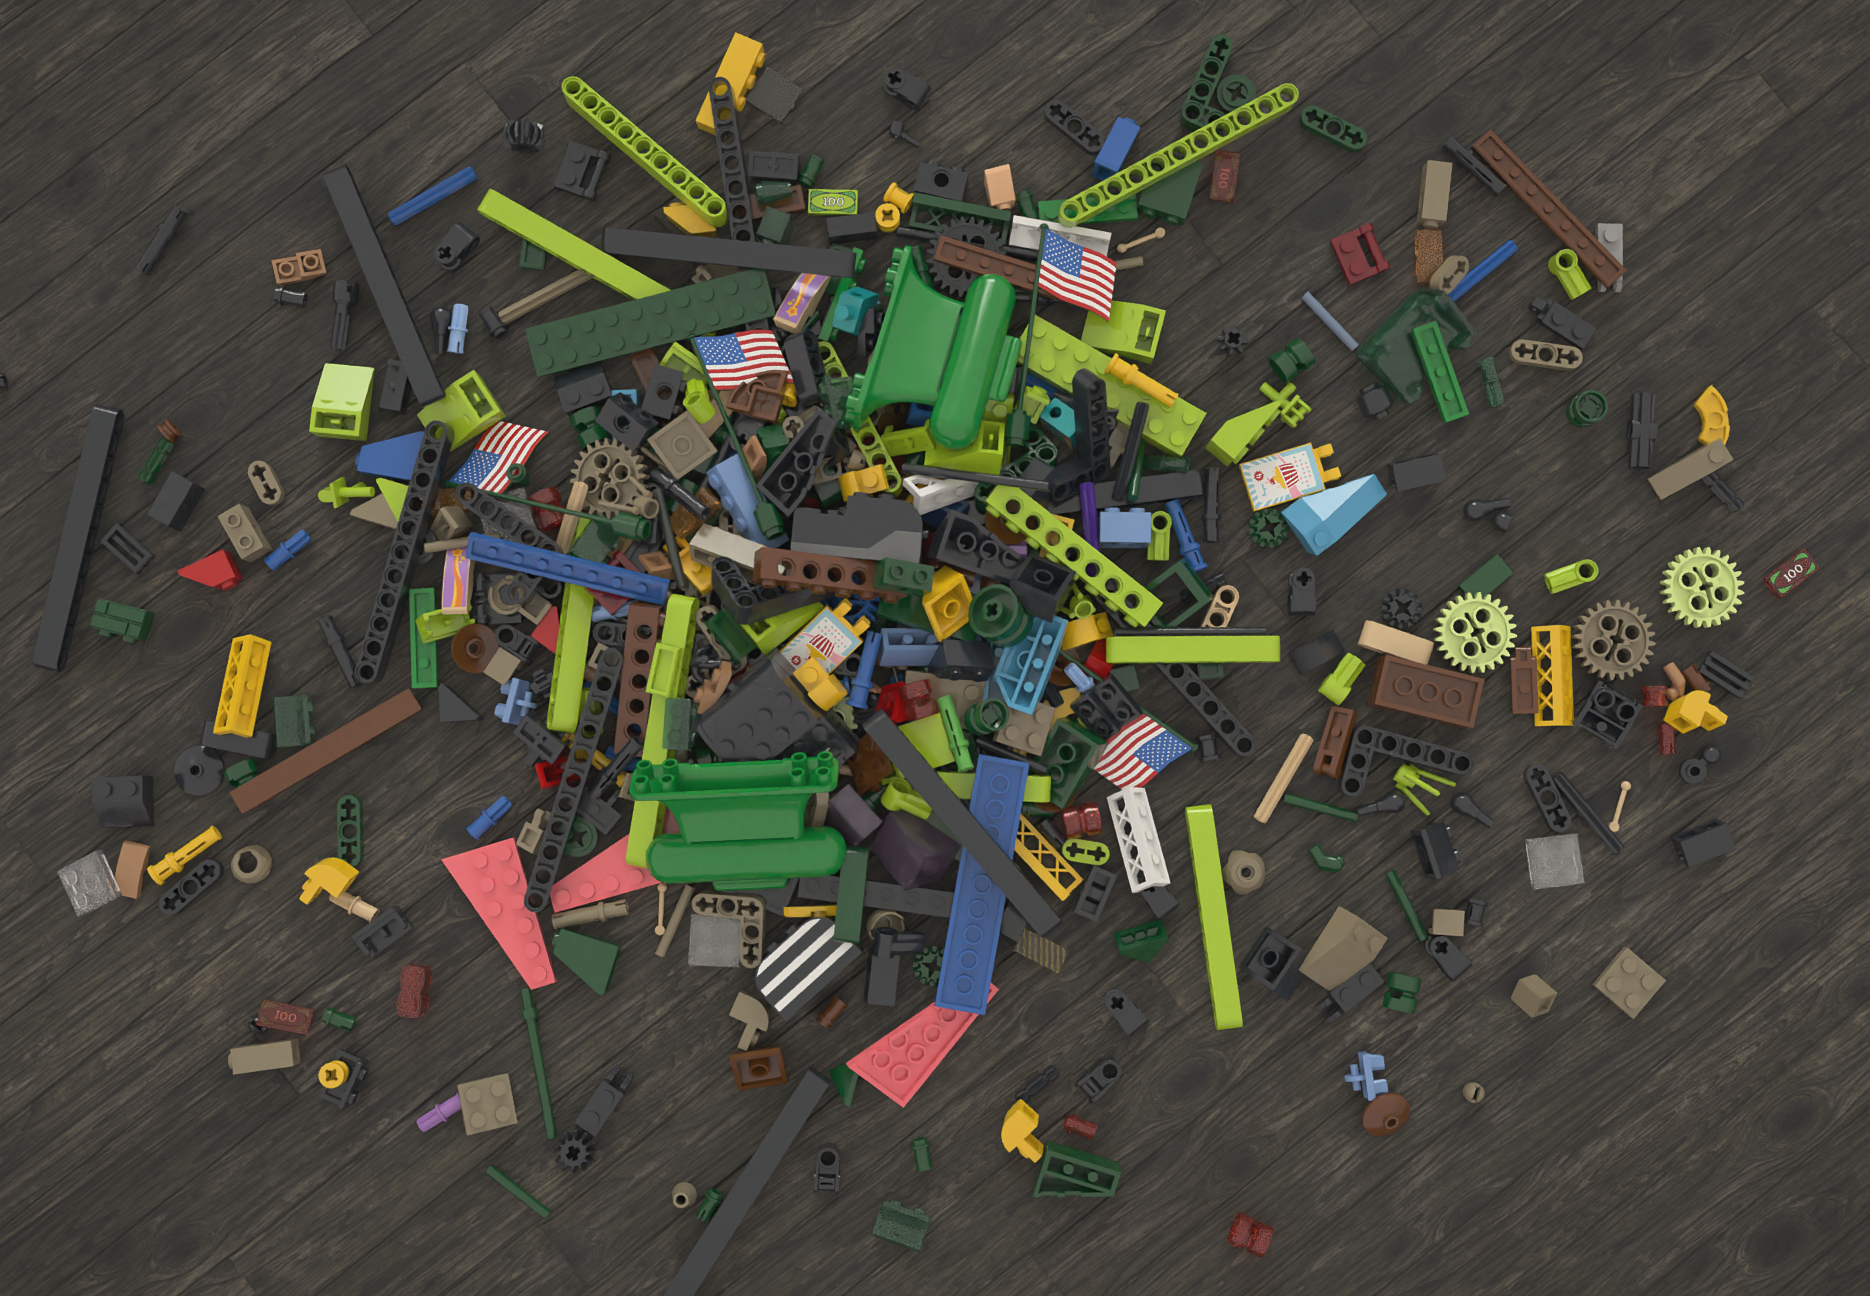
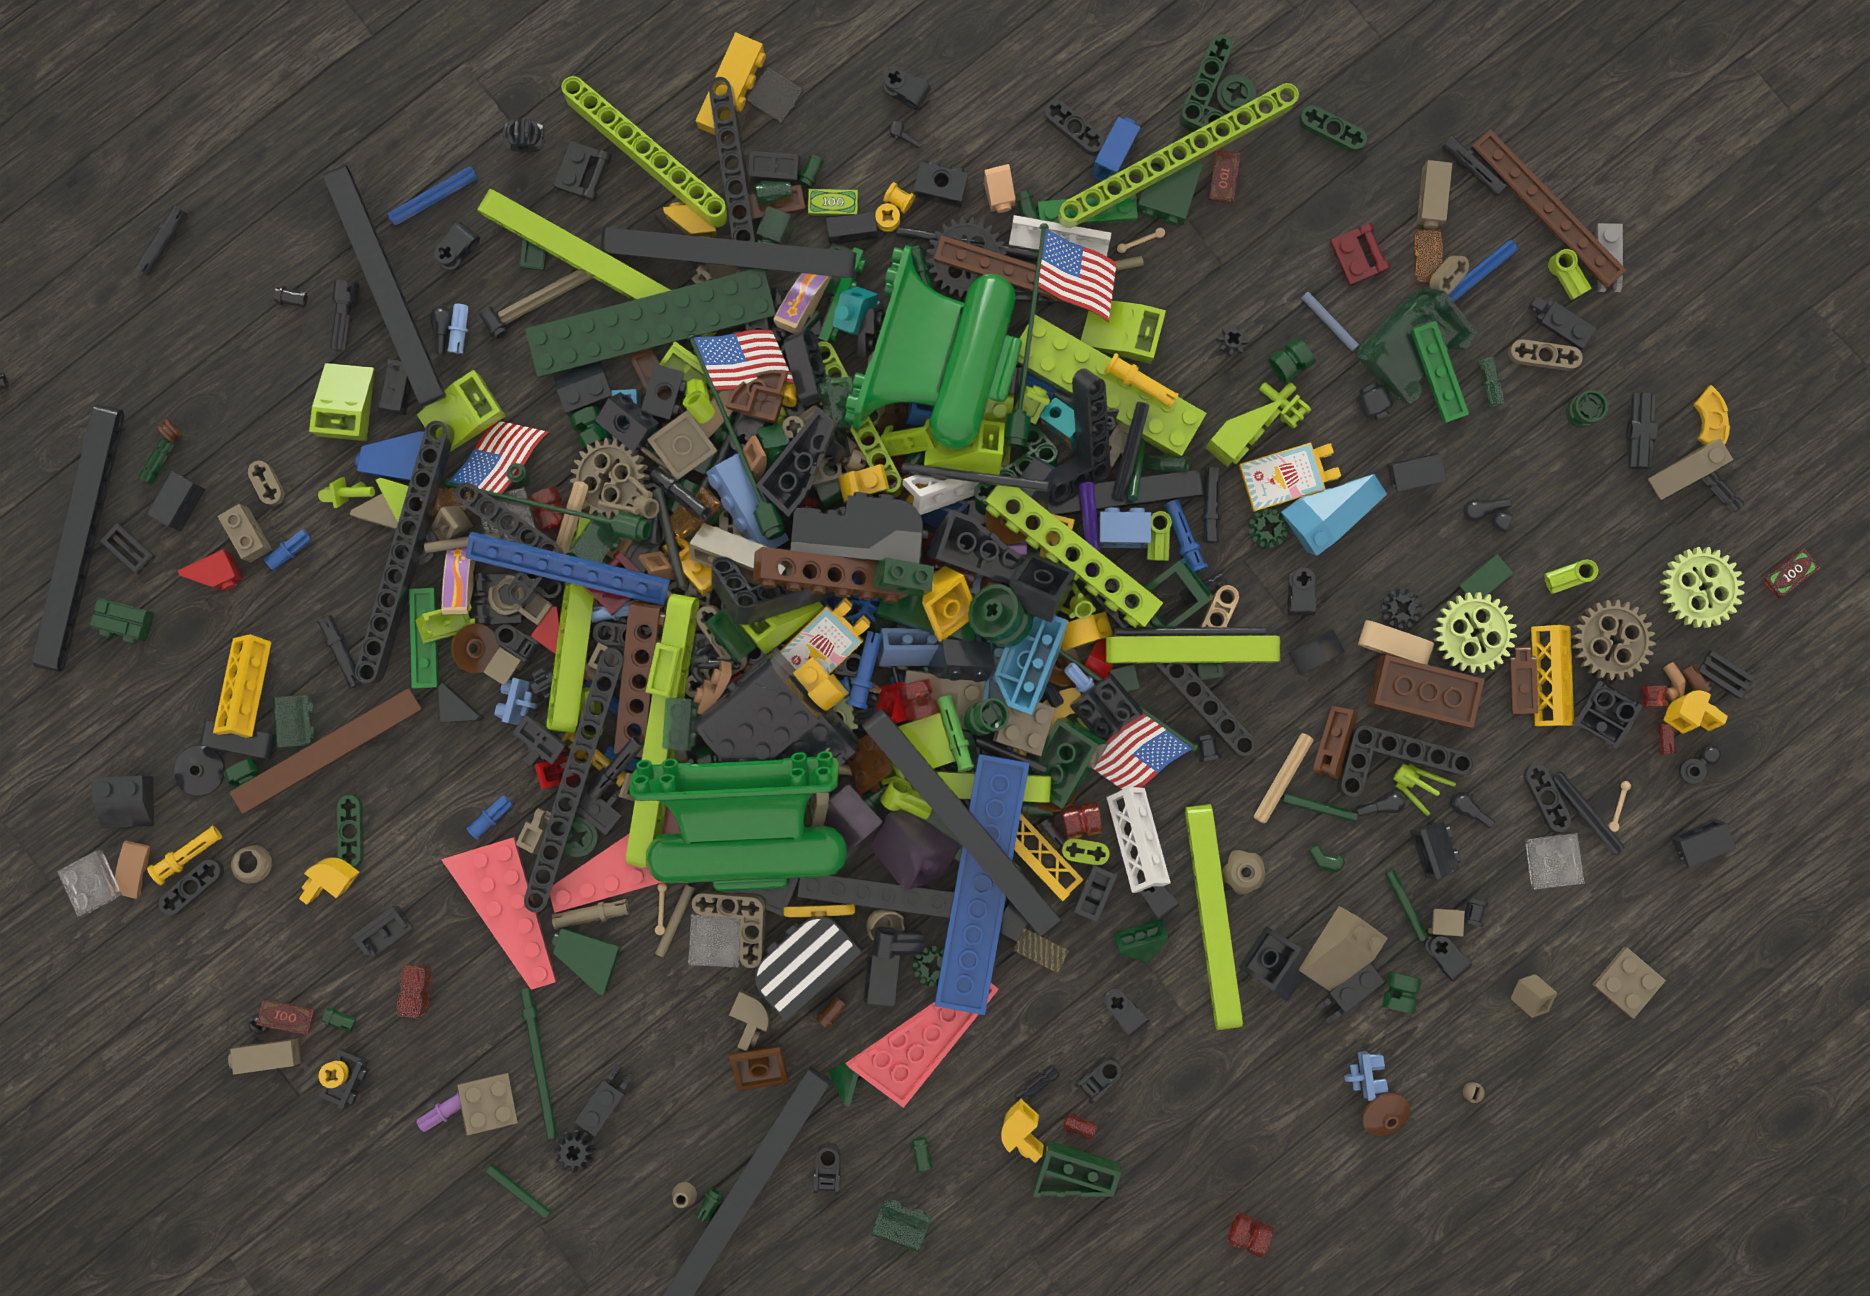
medium nougat slope [271,249,326,287] -> none
tan axle [329,892,379,923] -> none
dark green beam [833,845,869,944] -> none
dark green fence [909,193,1011,245] -> none
lime piece [1318,653,1365,705] -> none

